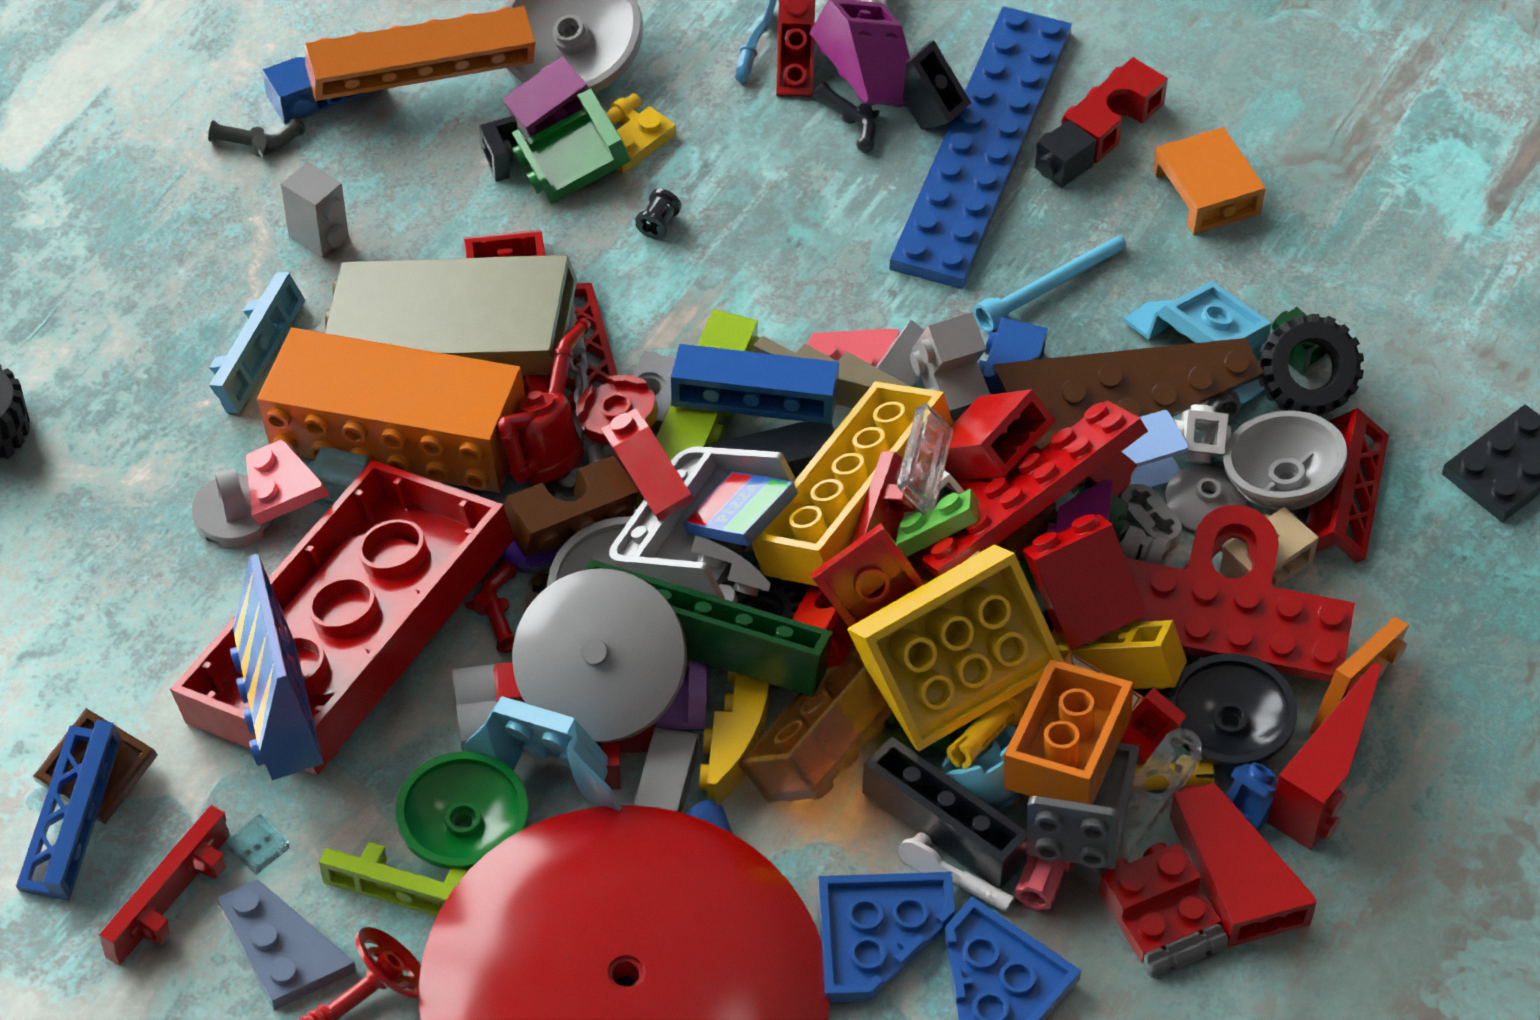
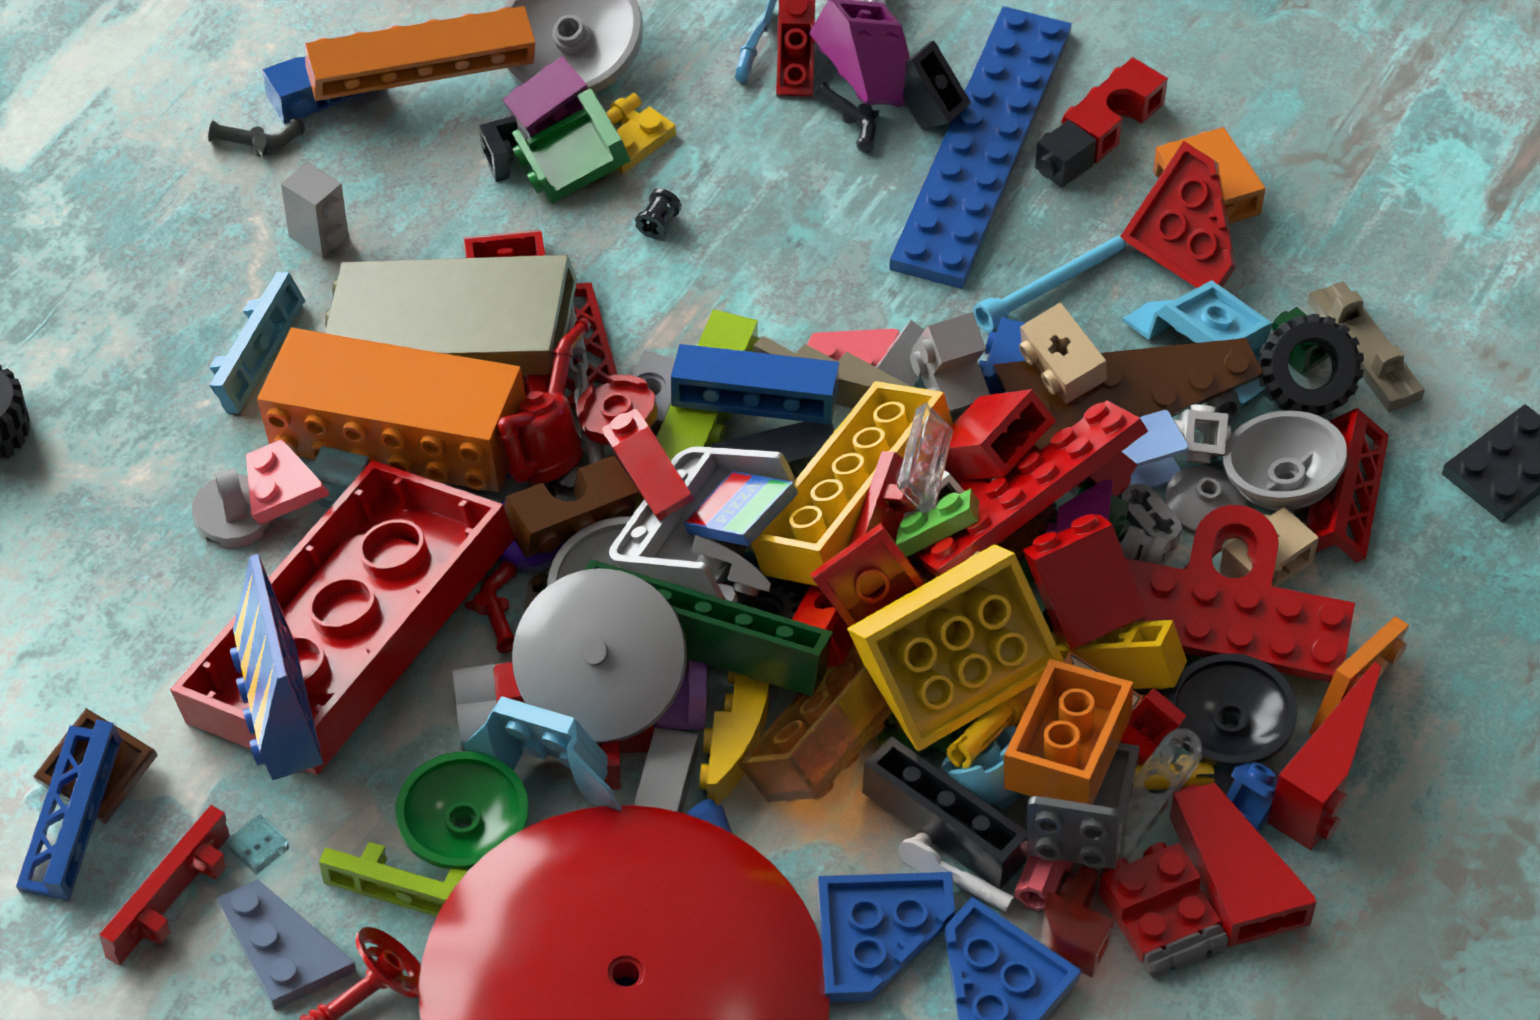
none -> tan brick [1019,302,1107,404]
none -> clear red brick [1041,864,1114,978]
none -> red plate [1120,141,1236,288]
none -> dark tan hinge [1308,281,1425,412]

